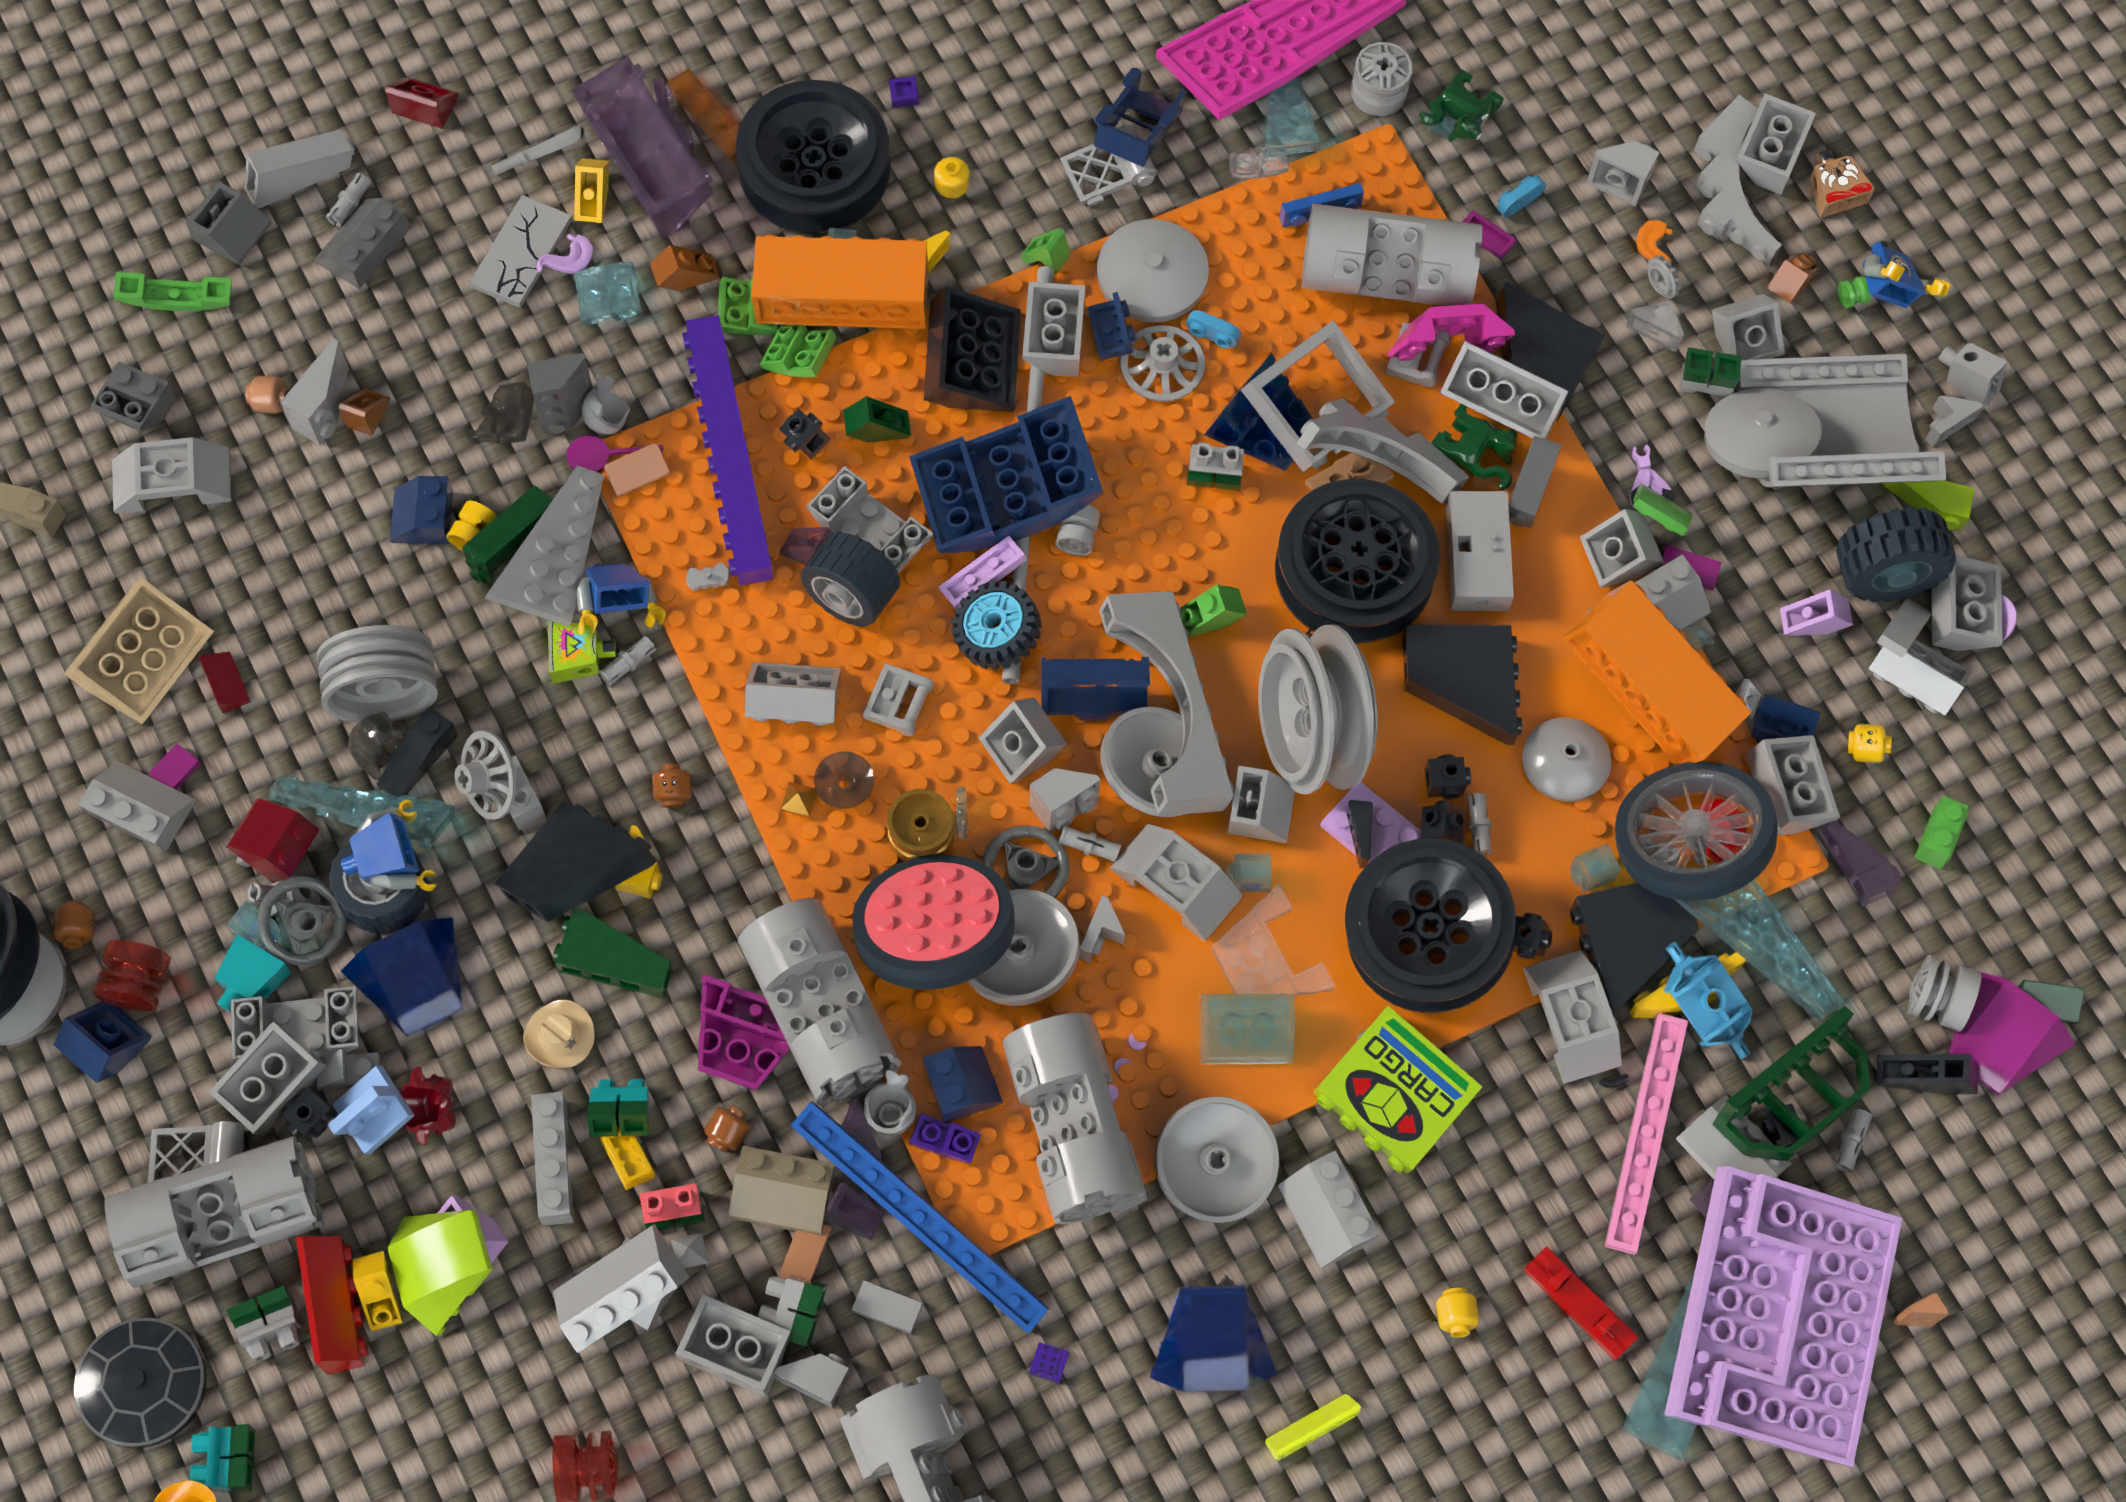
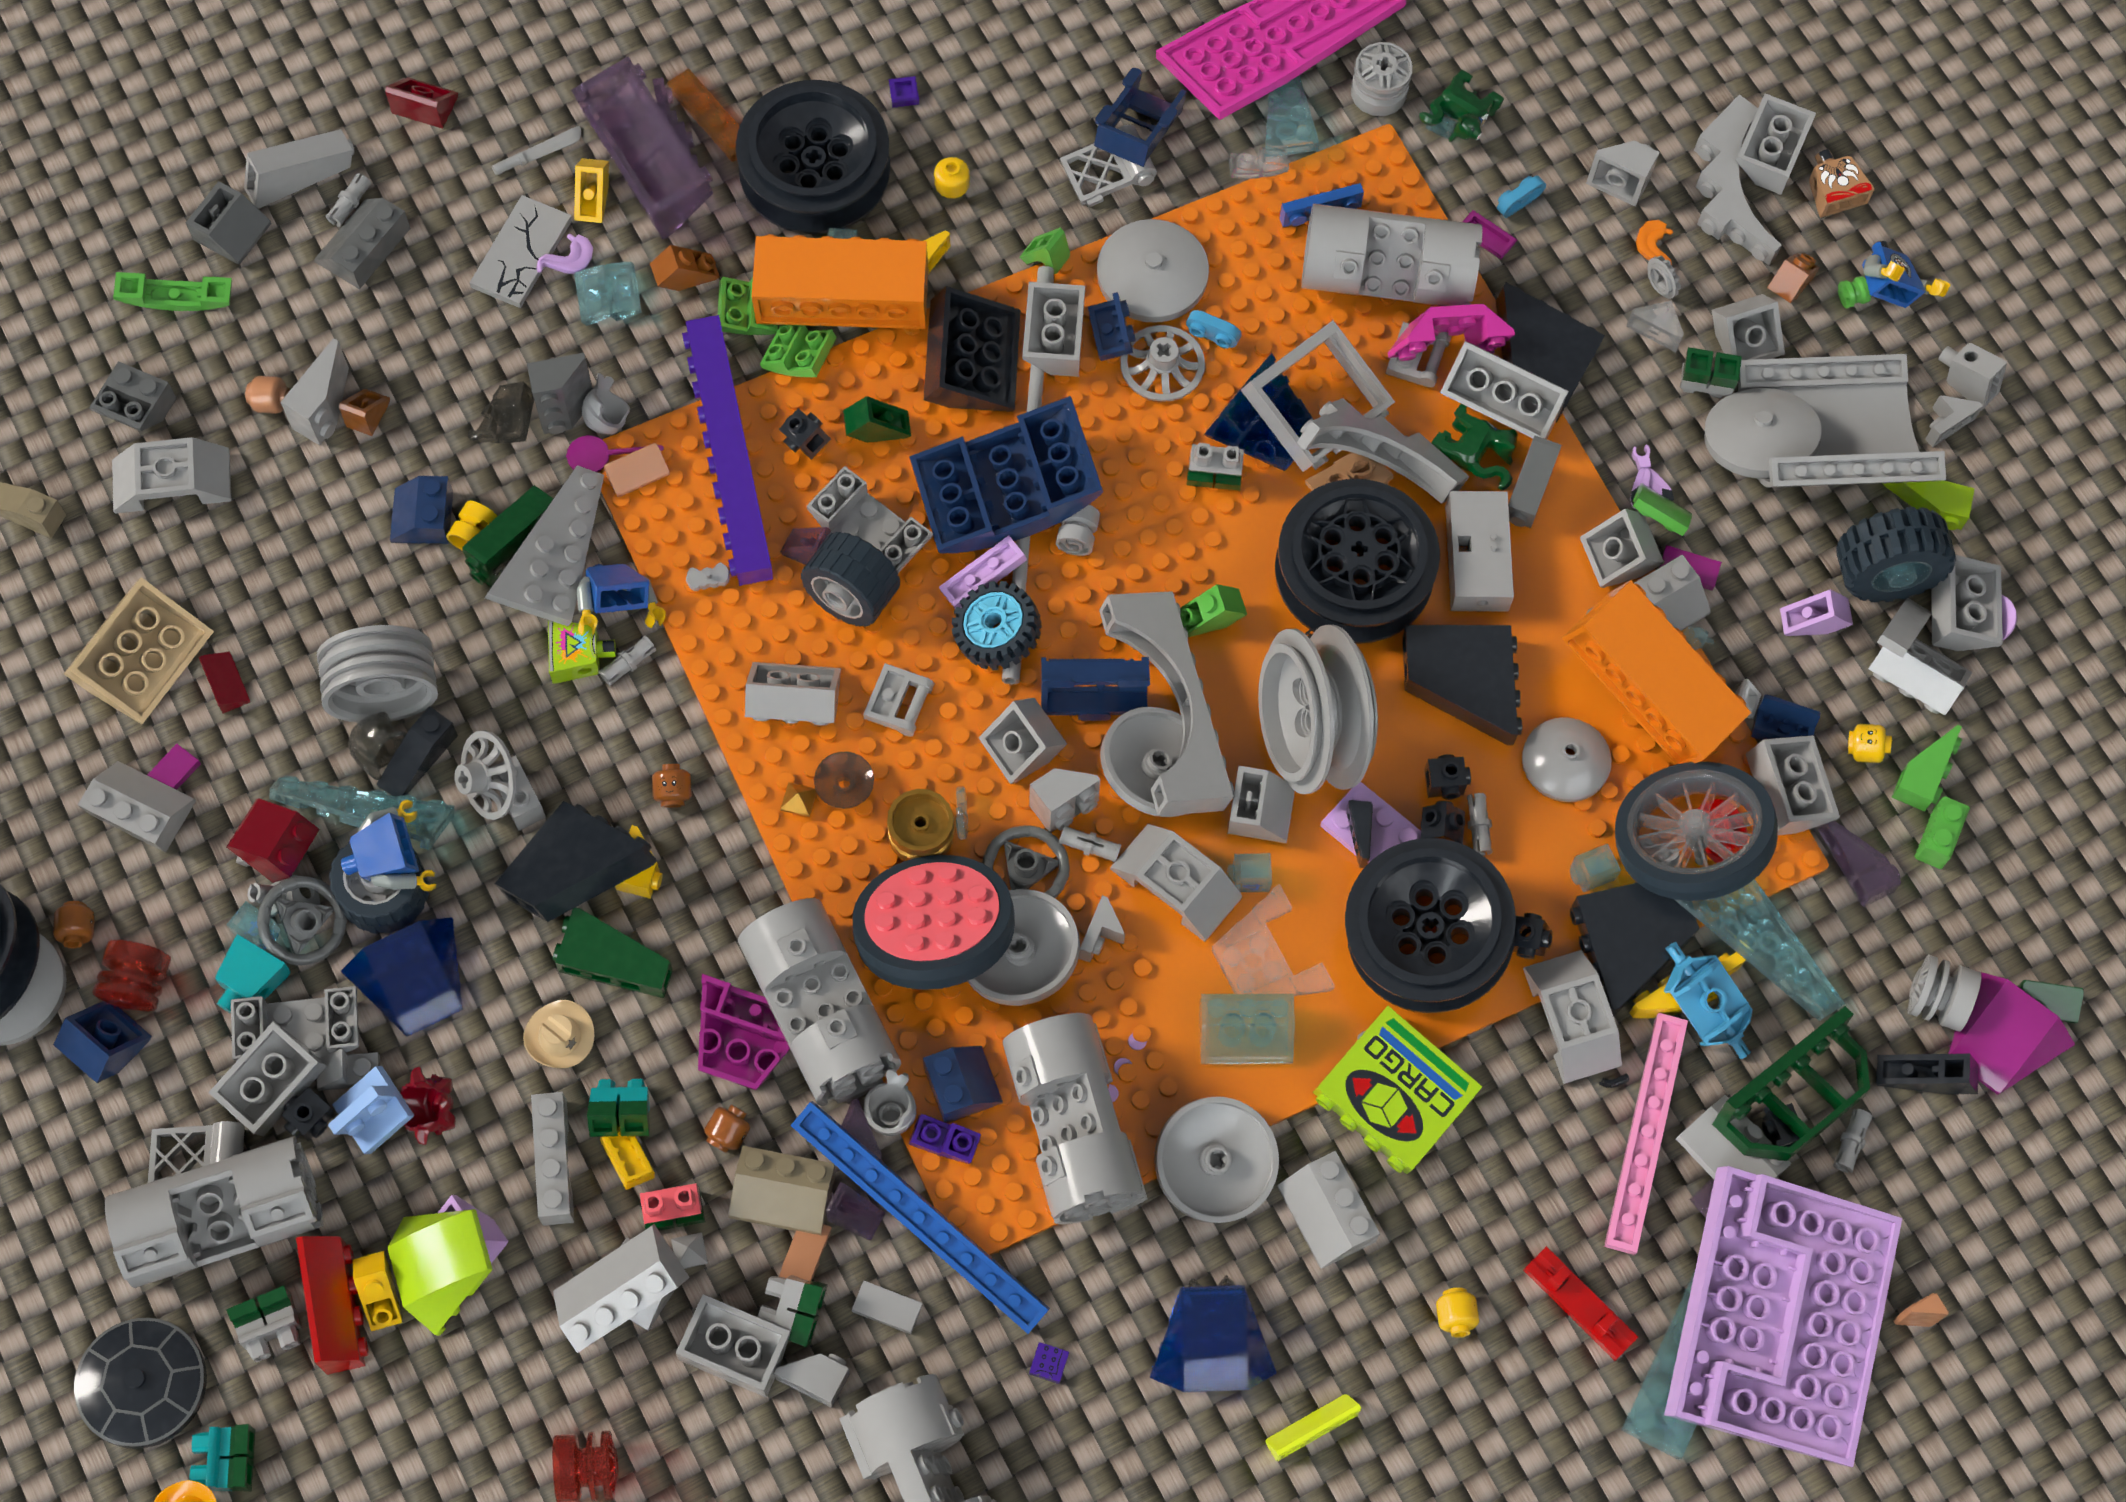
none -> bright green slope [1891,725,1962,812]

